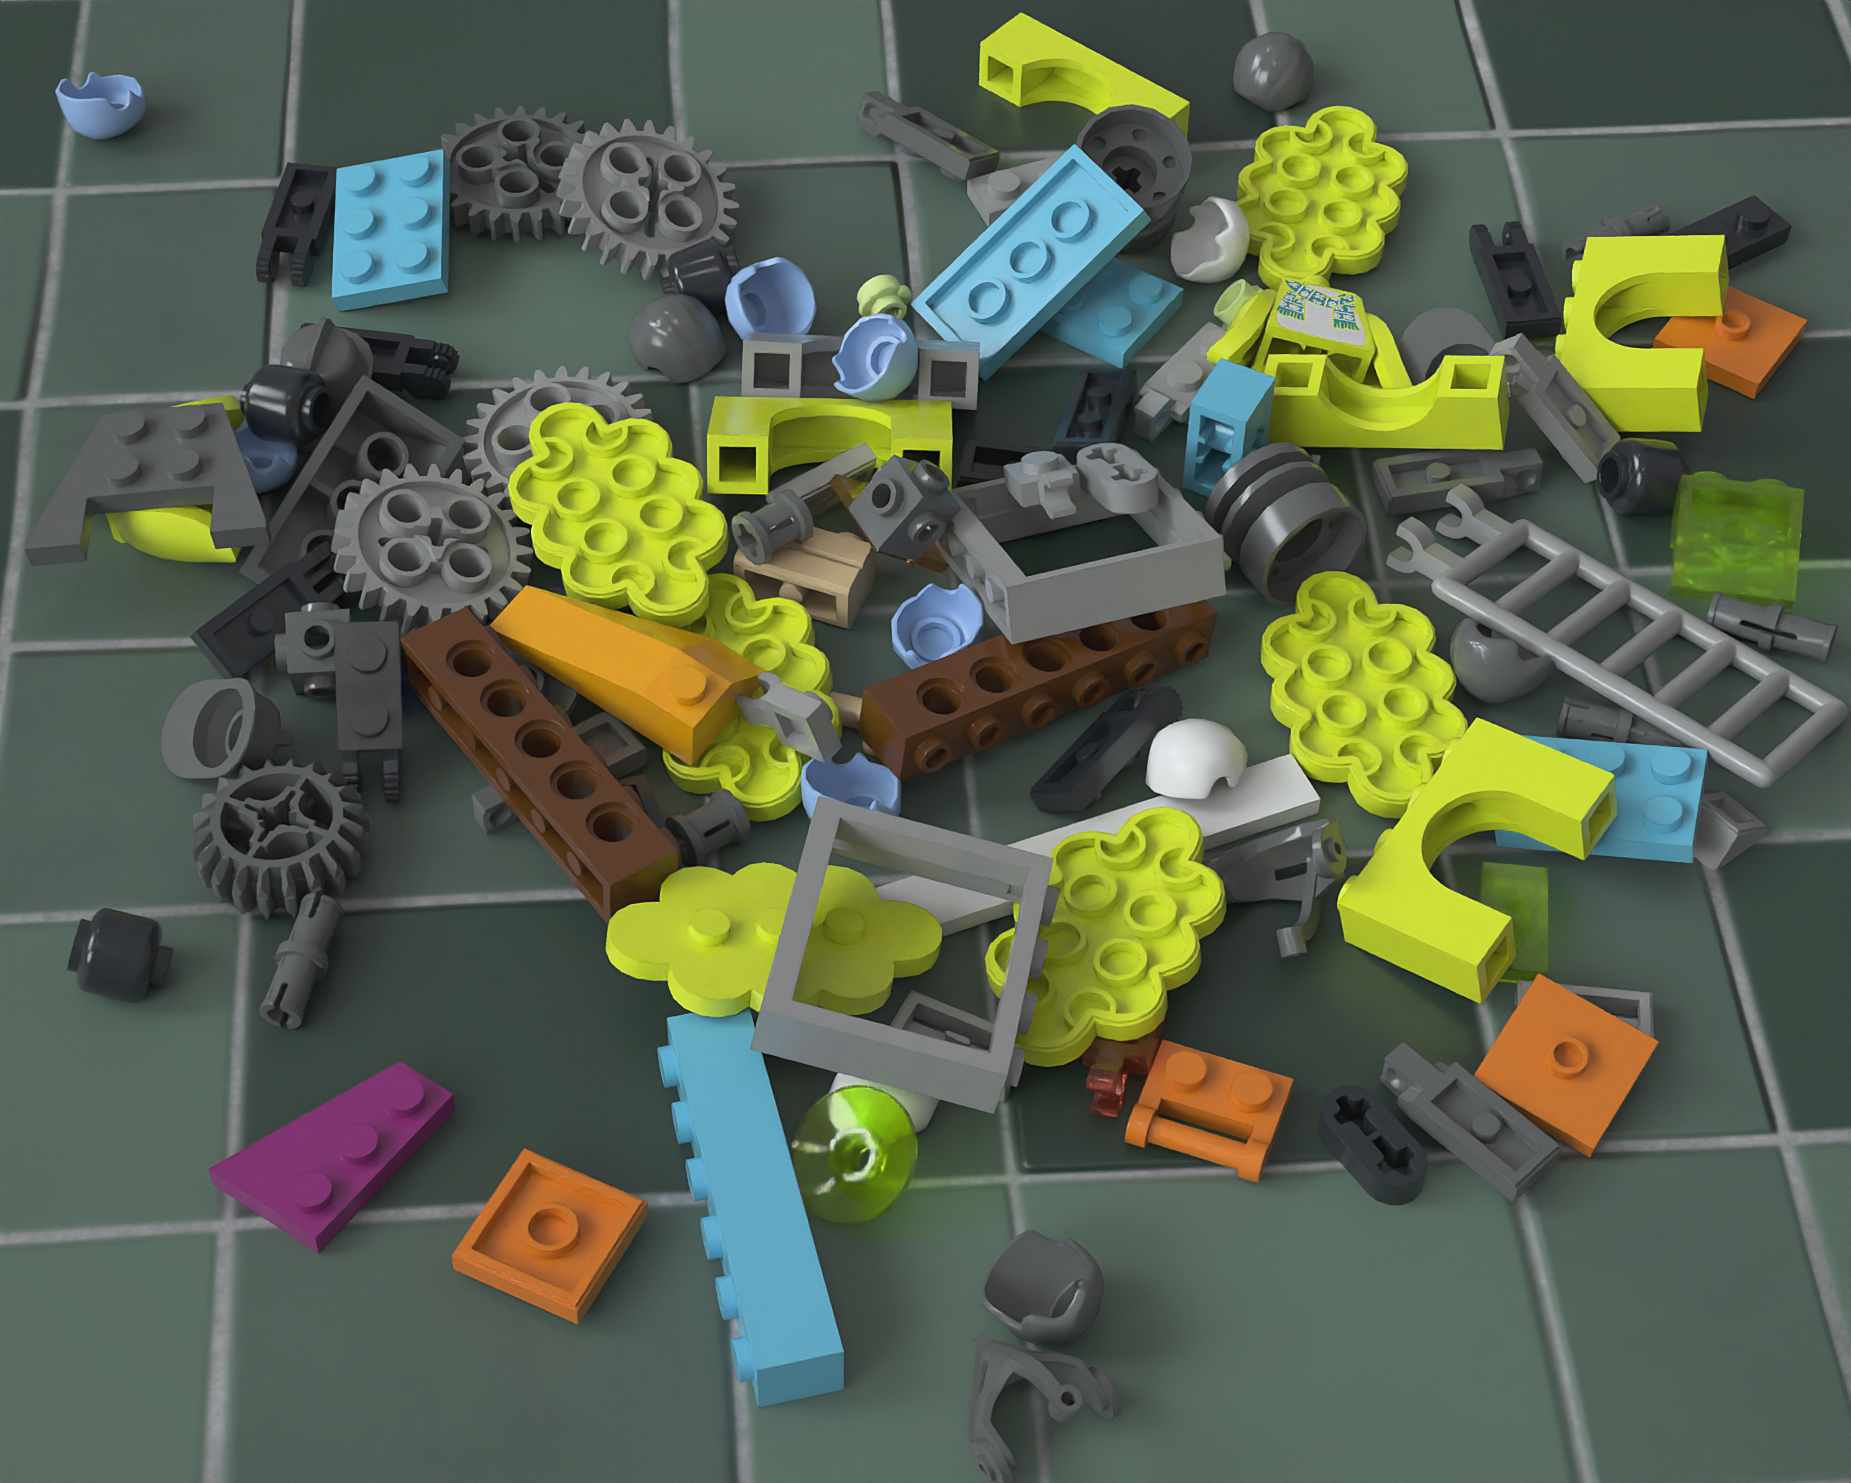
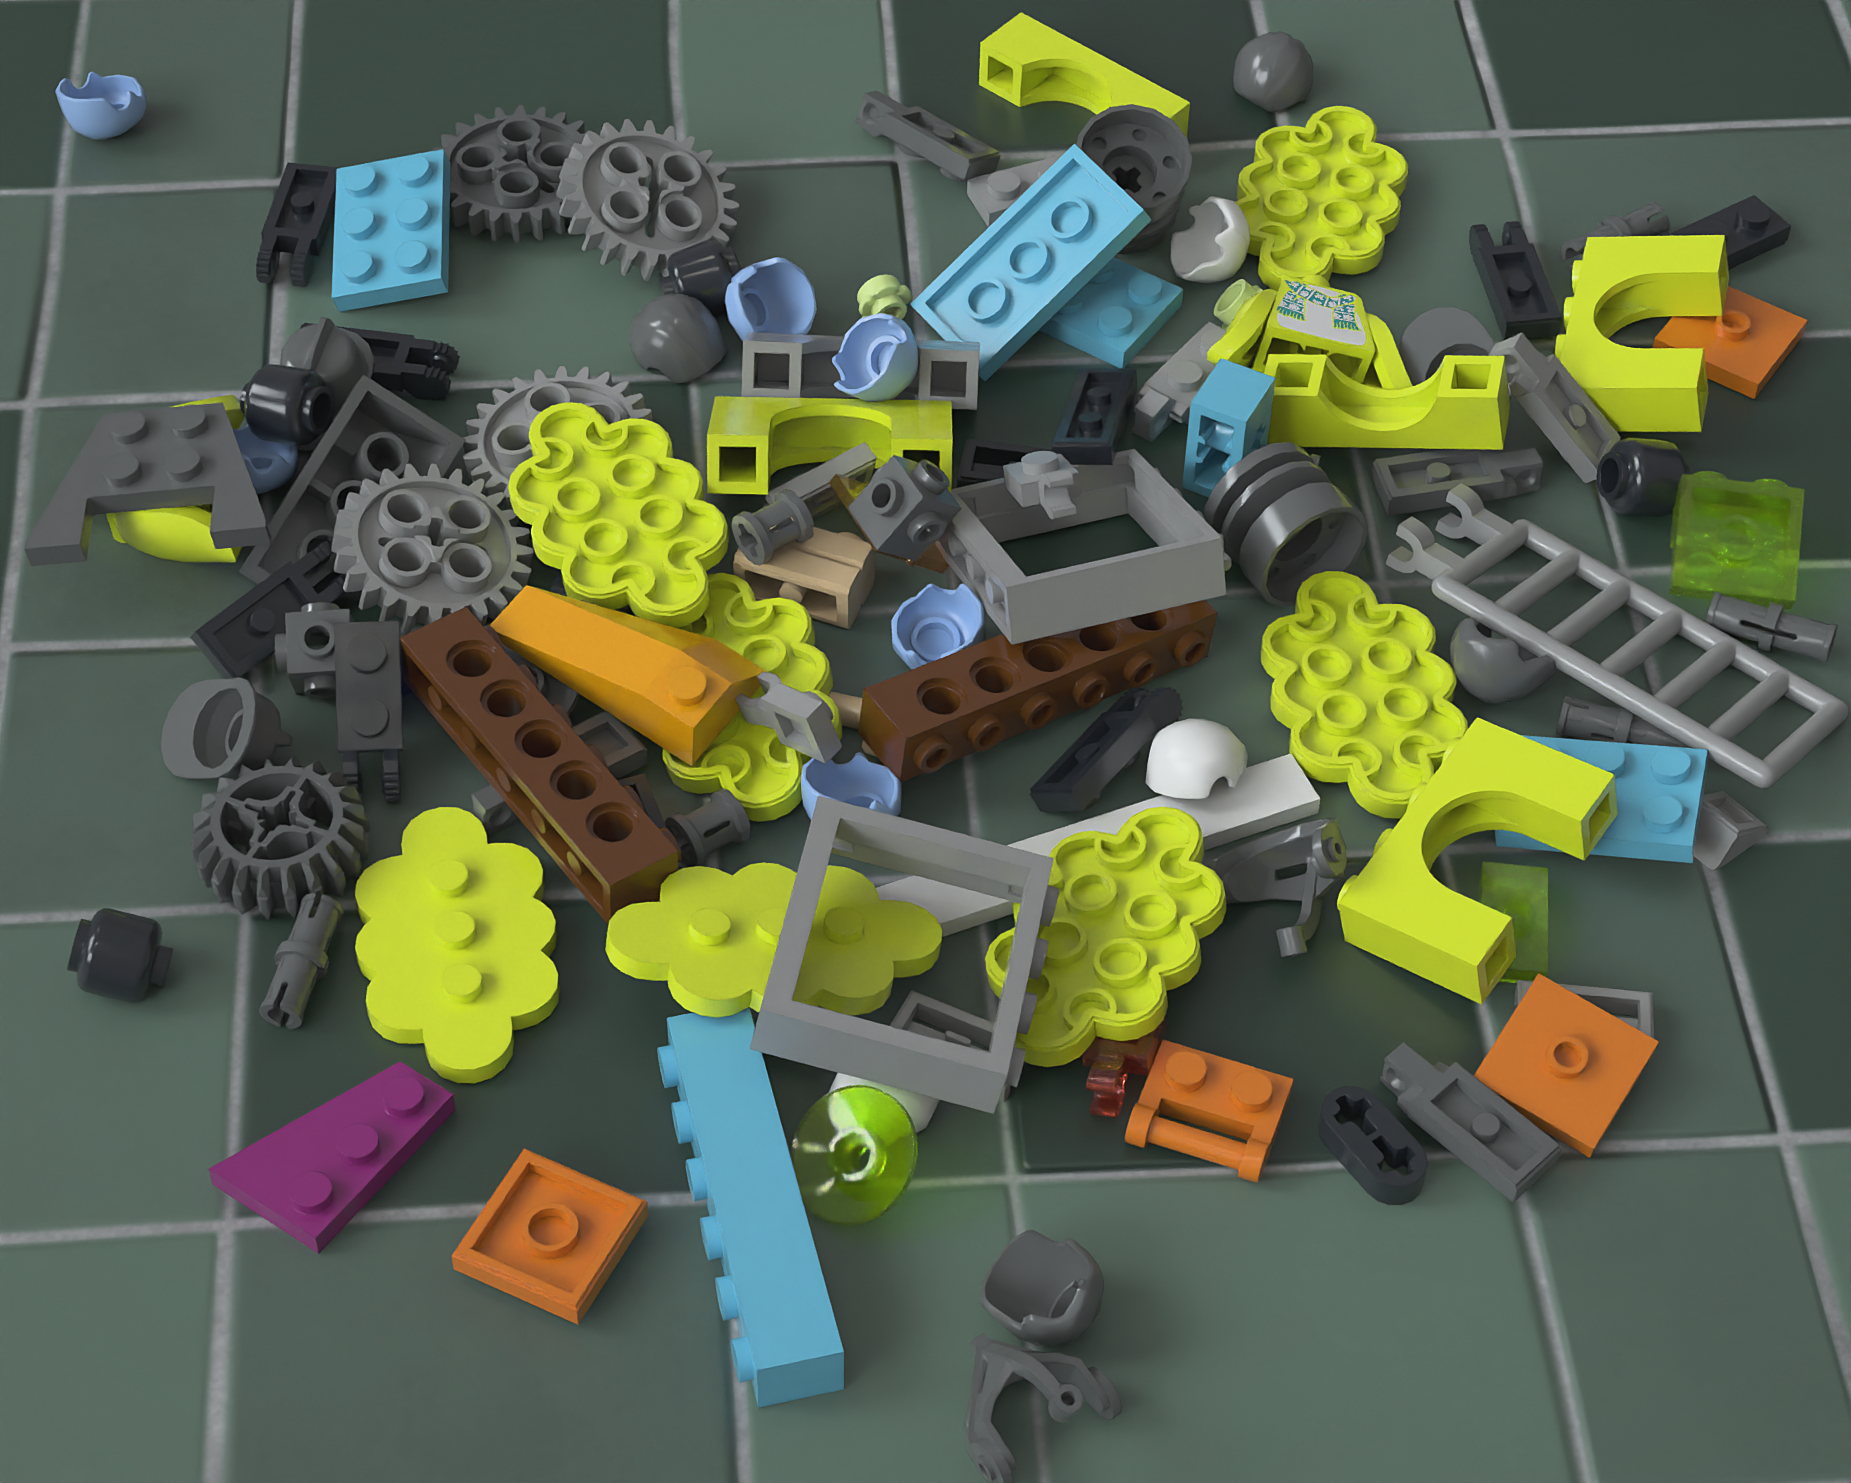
light grey beam [1076,443,1159,514] -> none
none -> neon yellow plate [355,807,560,1083]

